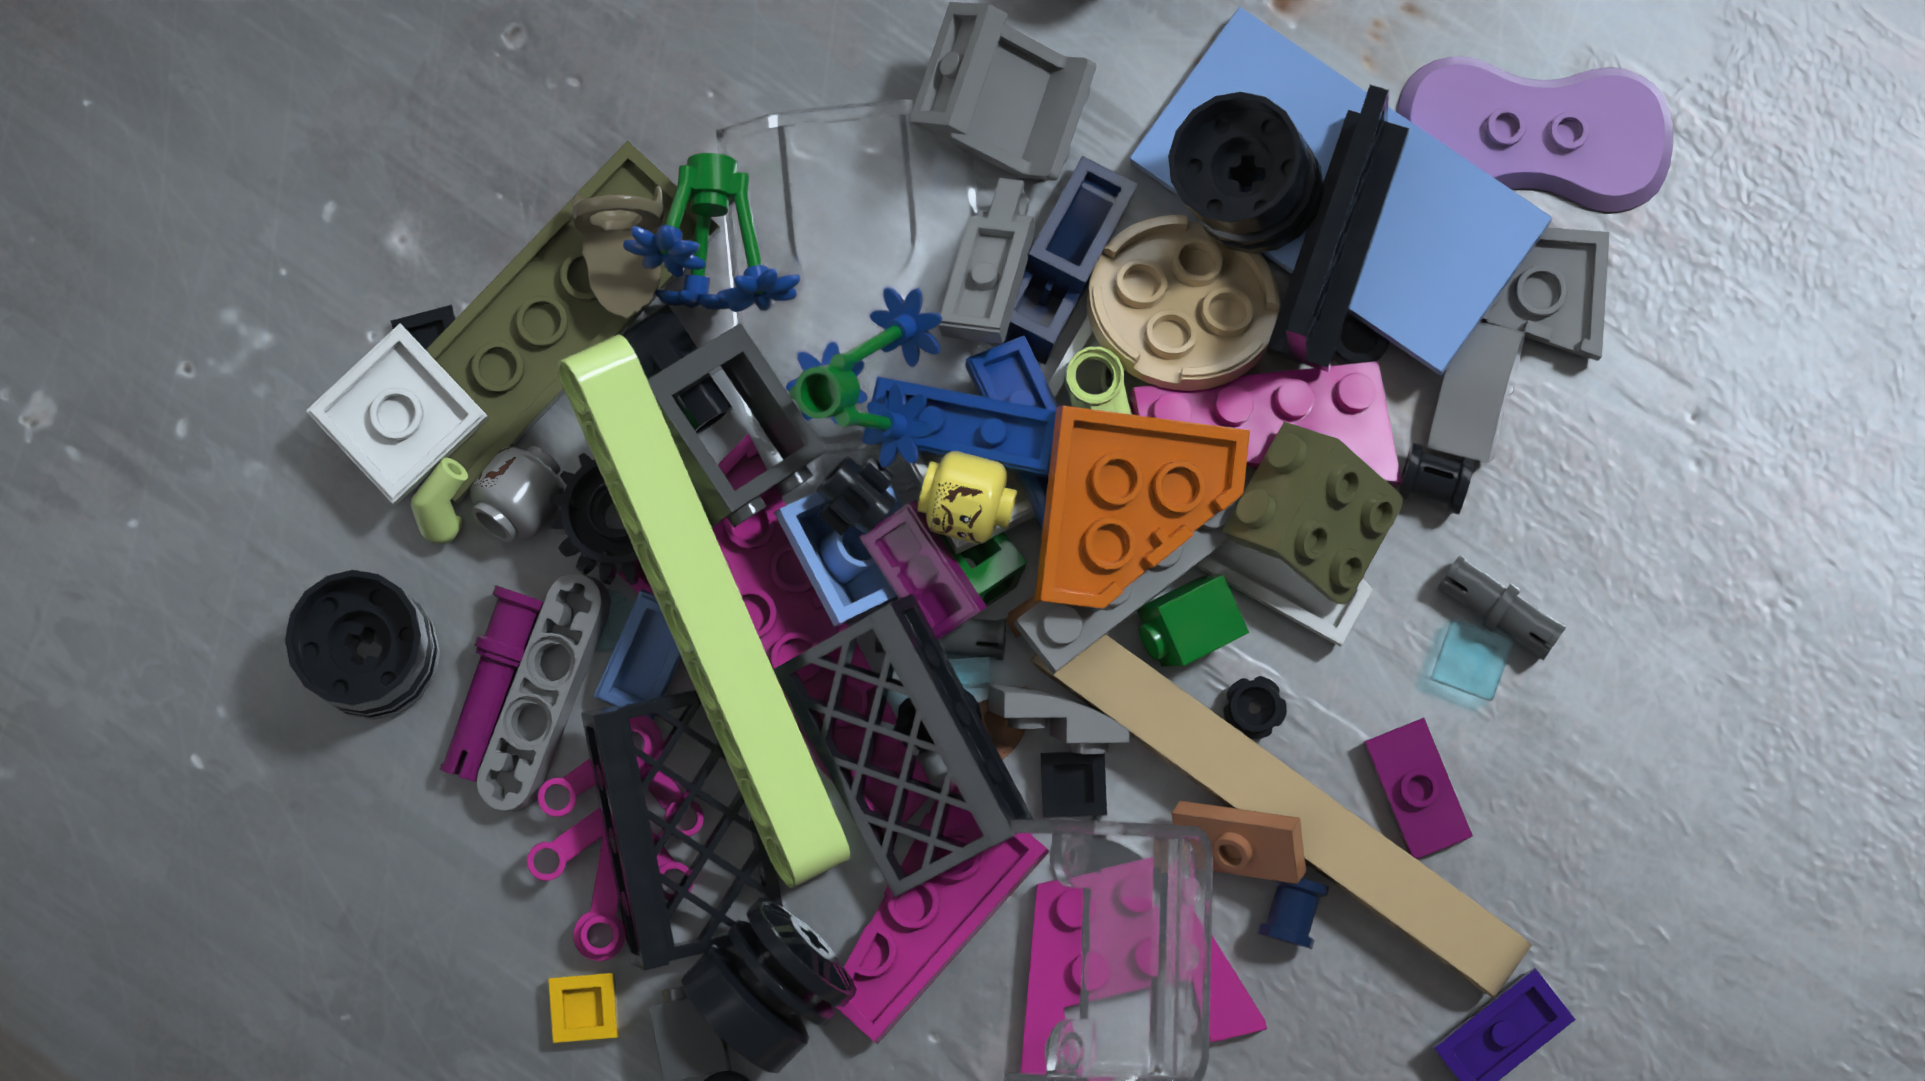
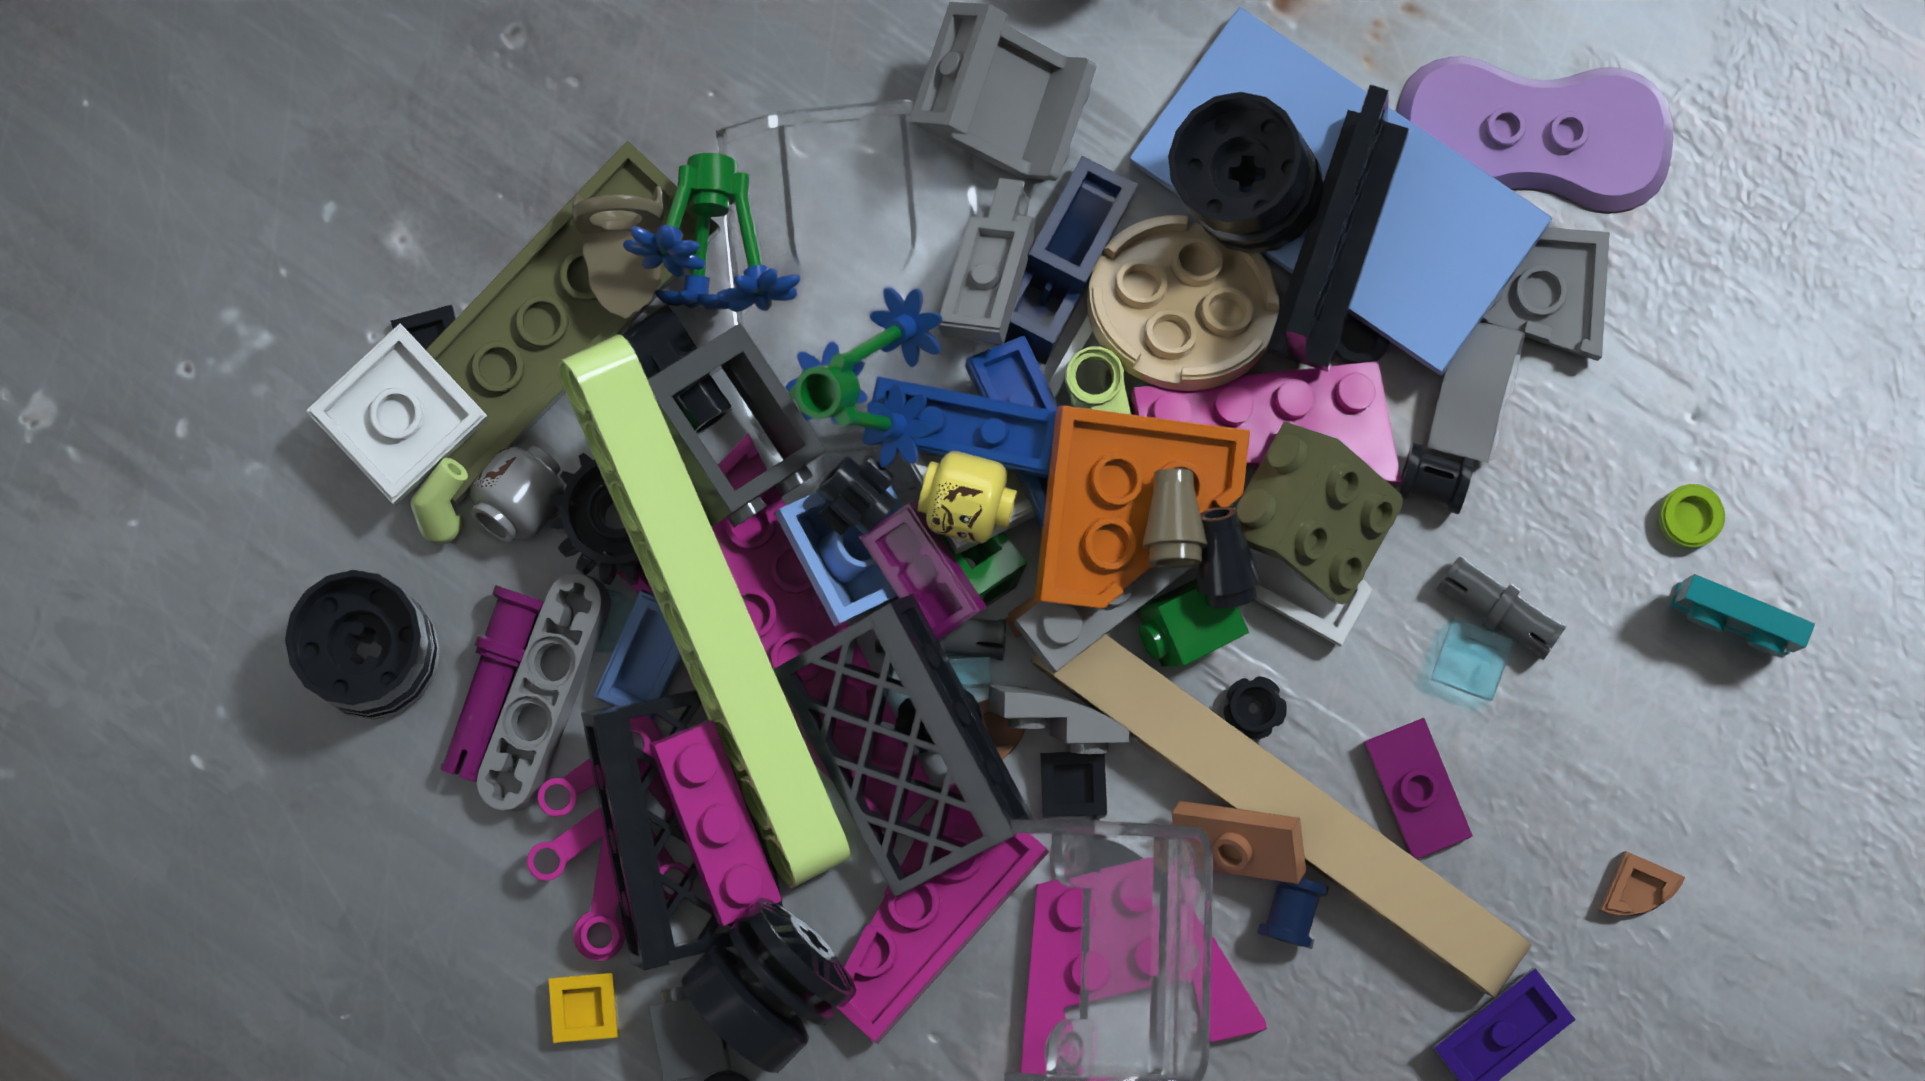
none -> dark pink plate [649,720,782,926]
none -> dark tan cone [1142,469,1208,567]
none -> black cone [1197,507,1261,609]
none -> nougat tile [1598,851,1685,916]
none -> lime tile [1658,484,1725,549]
none -> teal plate [1669,574,1815,657]

